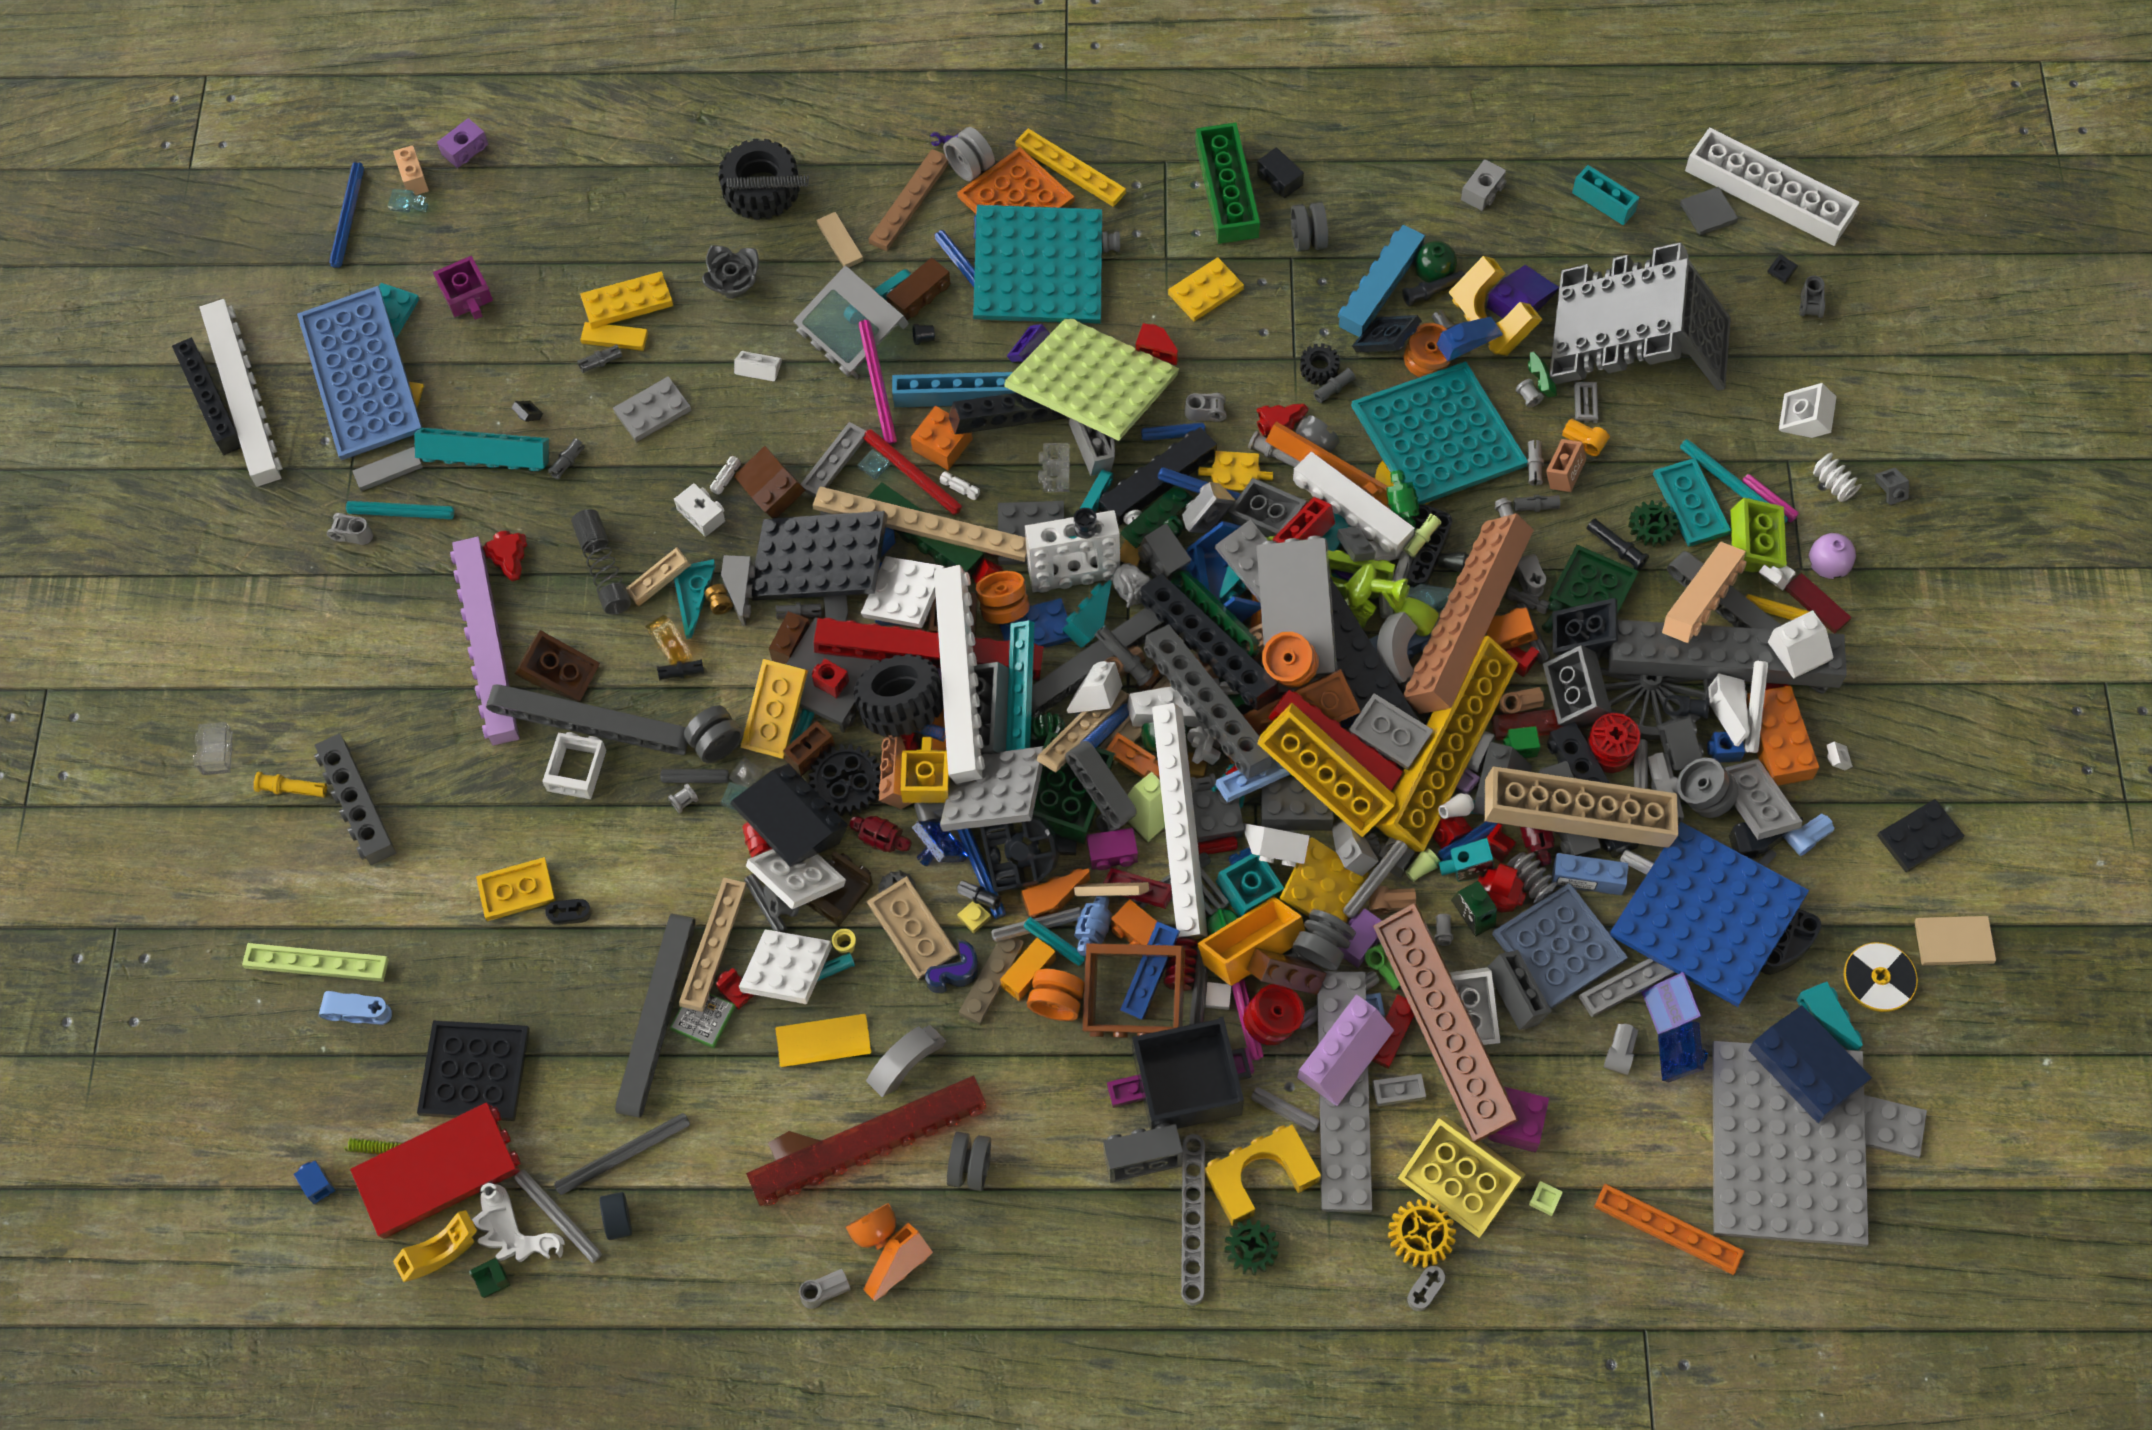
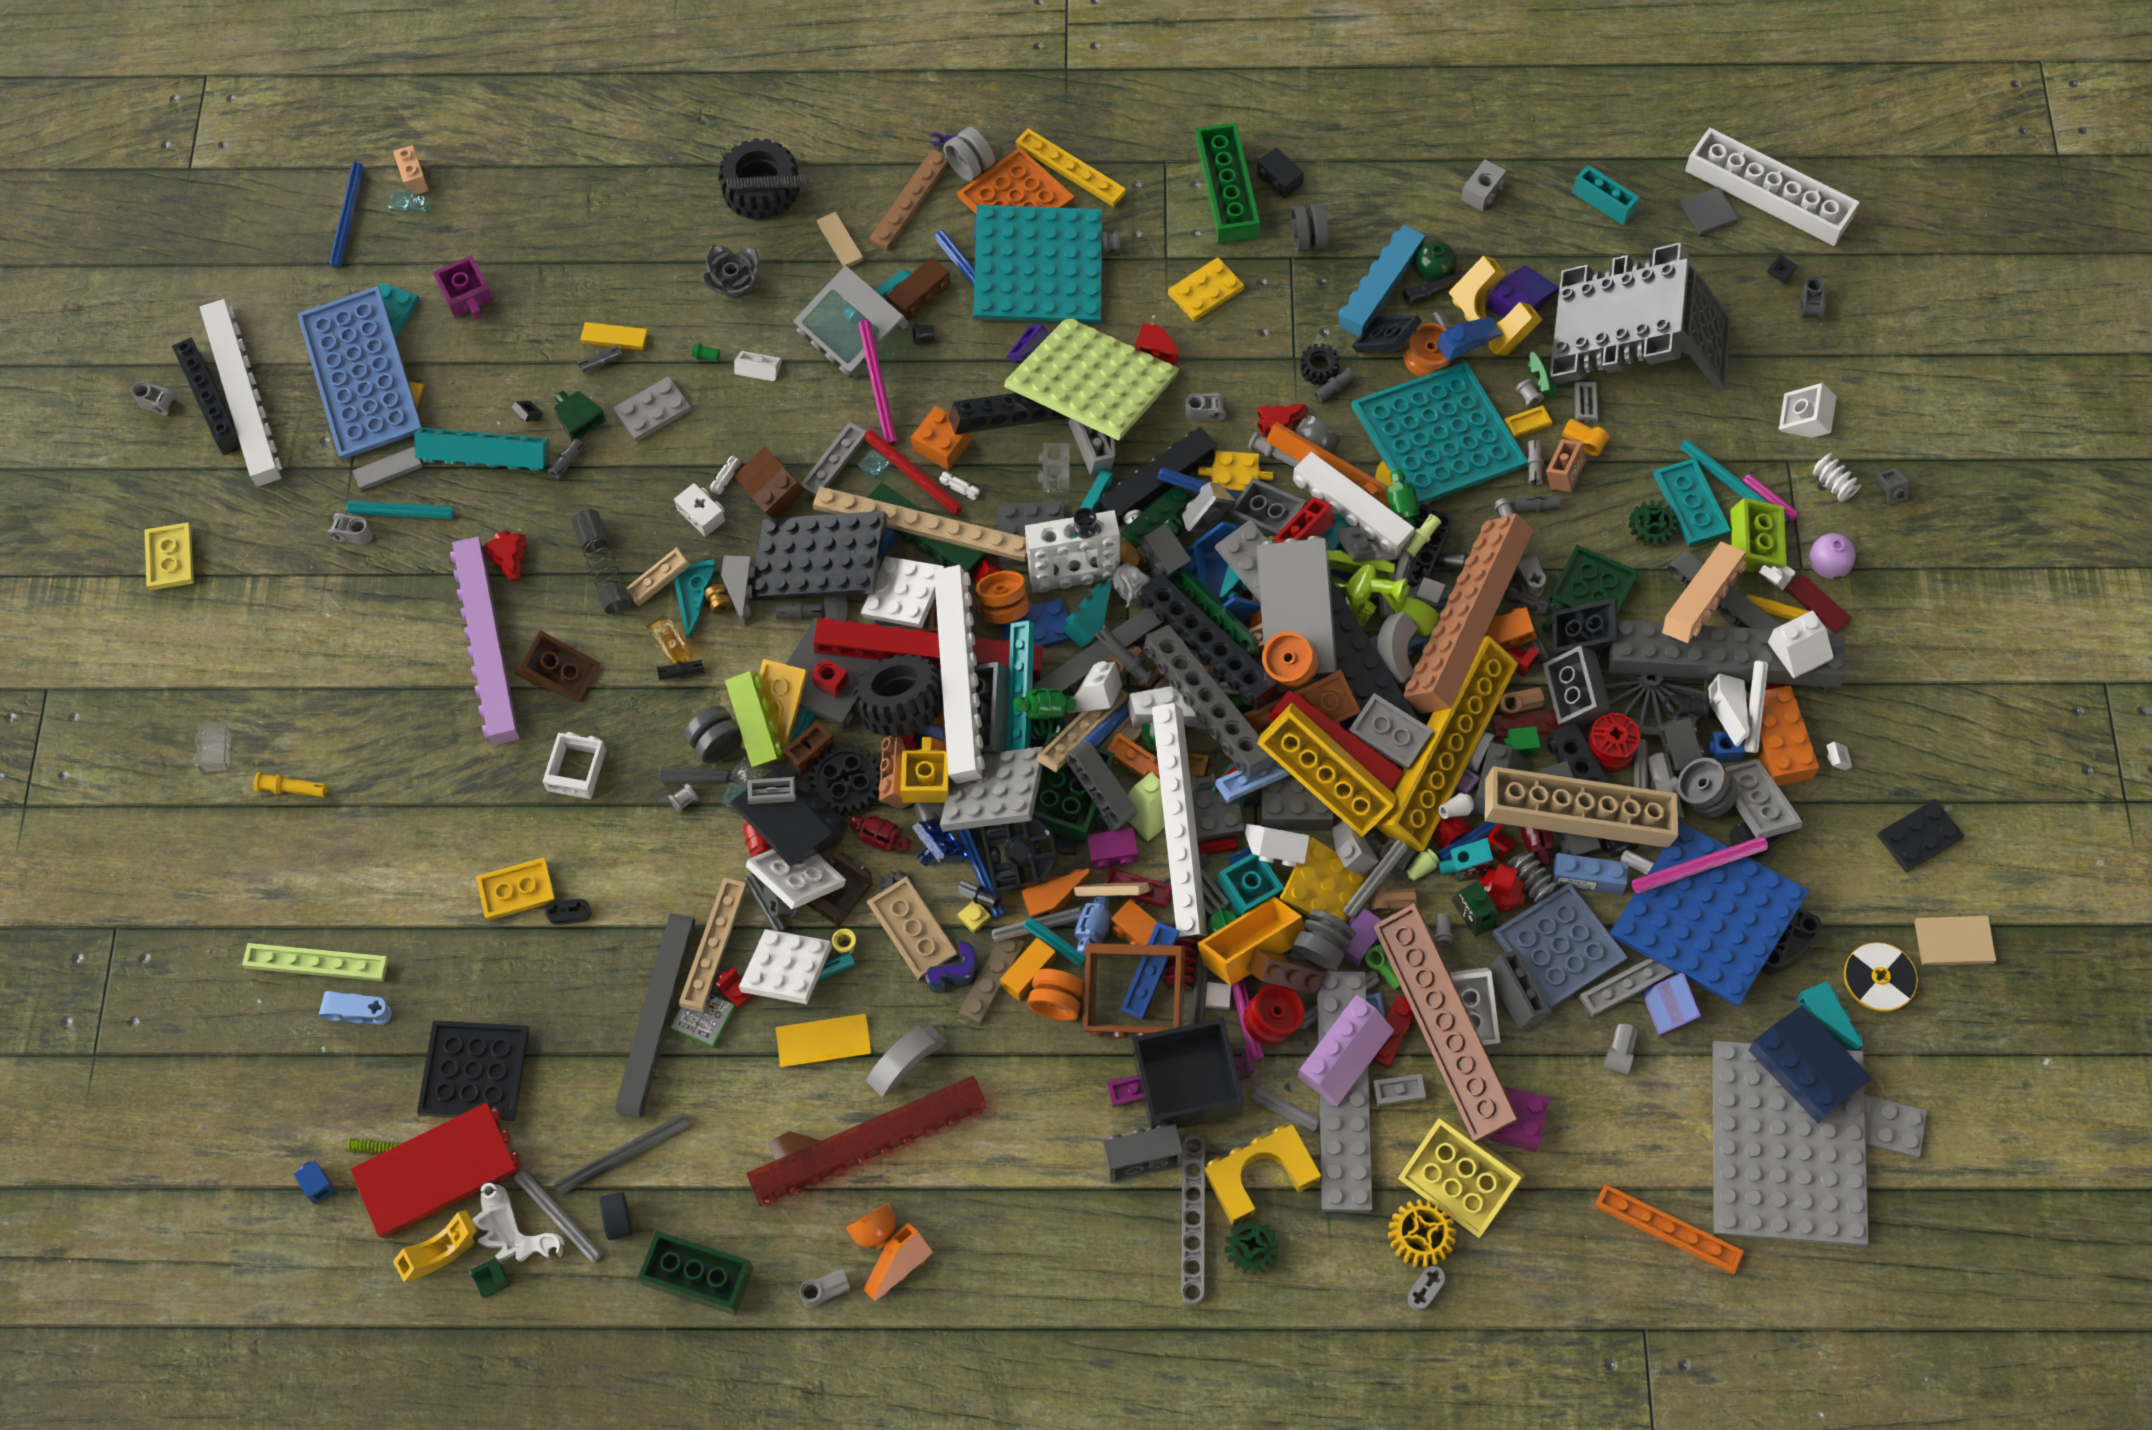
dark grey brick [314,733,396,865] -> none
medium lavender brick [437,118,488,168] -> none
dark grey beam [486,684,688,755] -> none
yellow plate [580,271,673,329] -> none
reddish brown brick [769,611,810,665] -> none
dark azure brick [892,372,1016,407] -> none
dark grey wheel [947,1132,991,1191] -> none
blue axle [1141,423,1205,441] -> none
white hips [1187,726,1221,765] -> none
yellowish green plate [1529,1181,1563,1216] -> none
black pin [1586,518,1649,571] -> none
clear blue plate [1658,1021,1708,1082] -> none
light blue piece [1784,814,1835,856] -> none
none -> light grey piece [131,382,177,416]
none -> light yellow plate [144,522,194,591]
none -> dark green torso [554,391,606,442]
none -> dark green brick [638,1231,754,1315]
none -> green pin [692,343,720,362]
none -> lime brick [725,671,784,768]
none -> light grey tile [747,777,796,804]
none -> green piece [1013,688,1077,720]
none -> light grey tile [1416,577,1445,607]
none -> yellow tile [1503,405,1553,439]
none -> dark pink axle [1632,836,1768,893]

